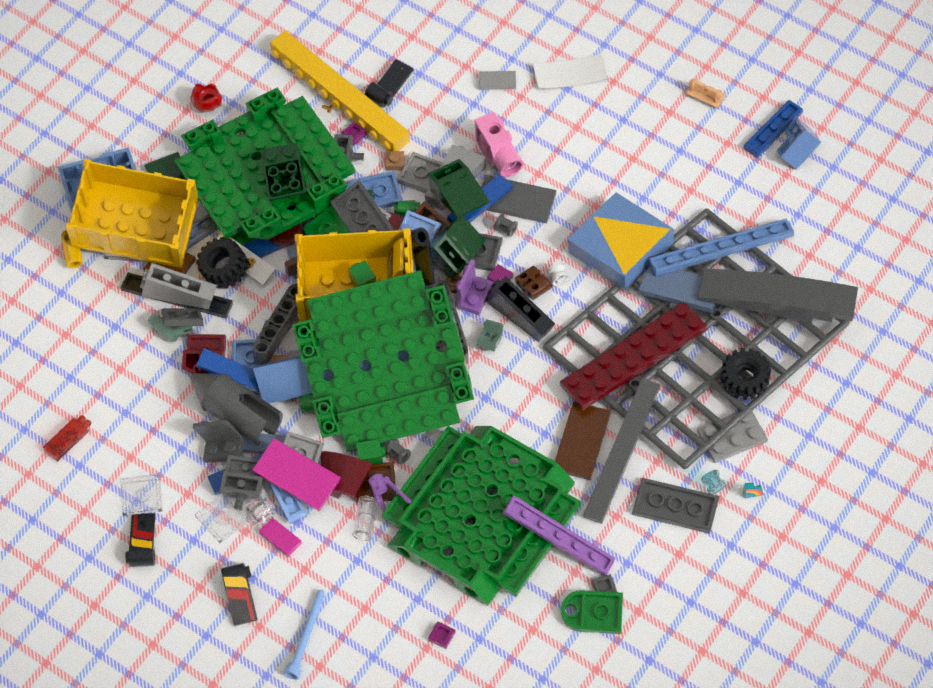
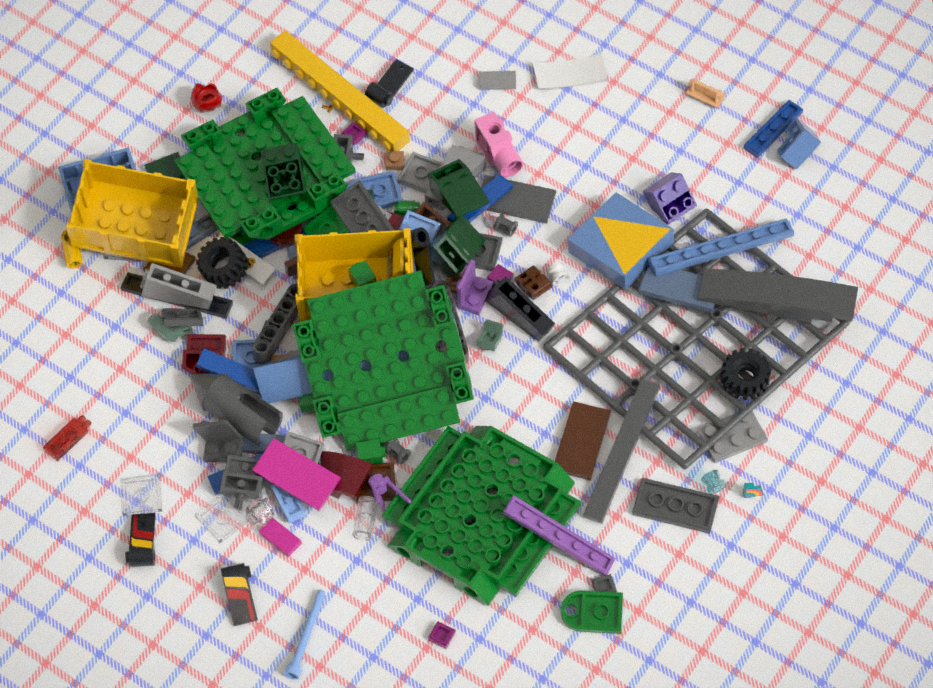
dark red plate [560,303,707,410] -> none
none -> slope [643,172,697,225]

